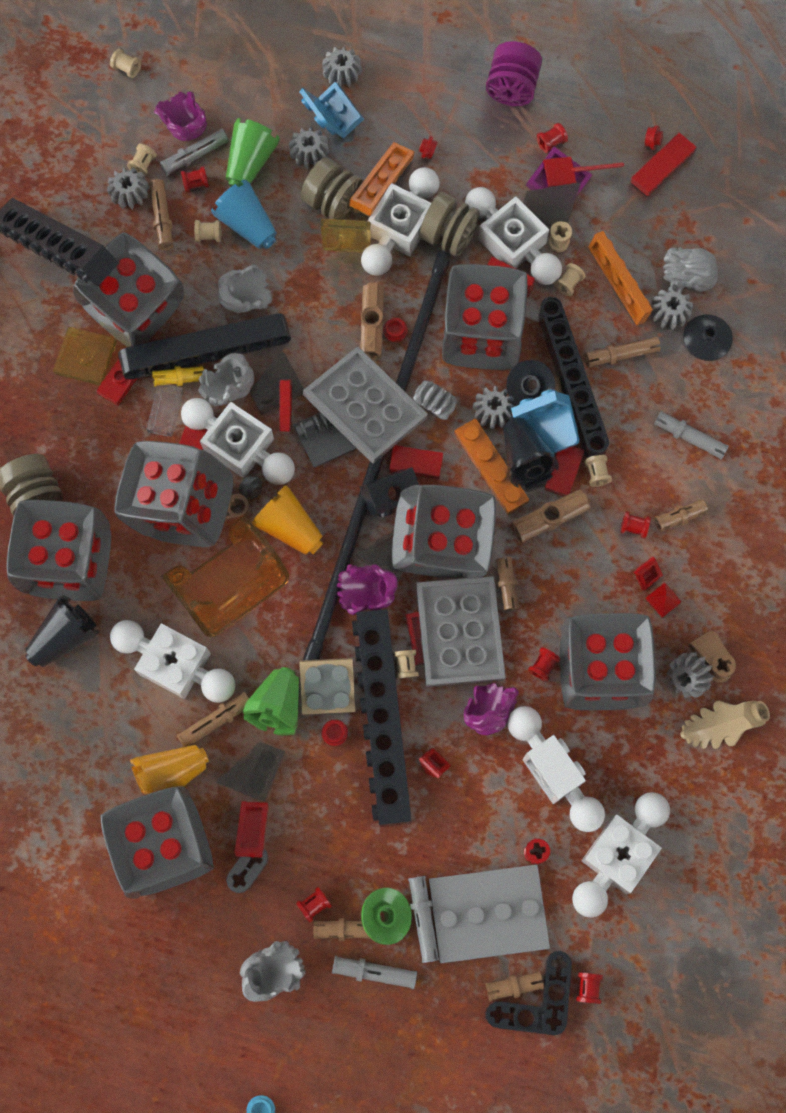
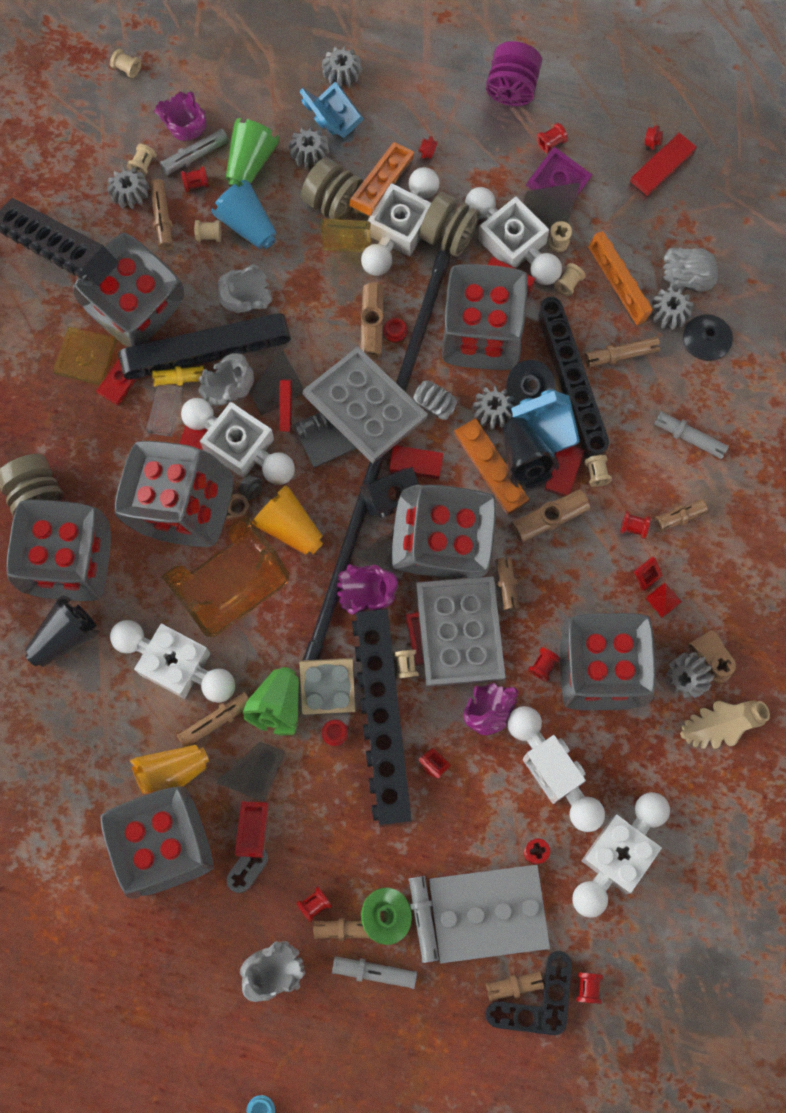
red piece [543,157,624,188] -> none

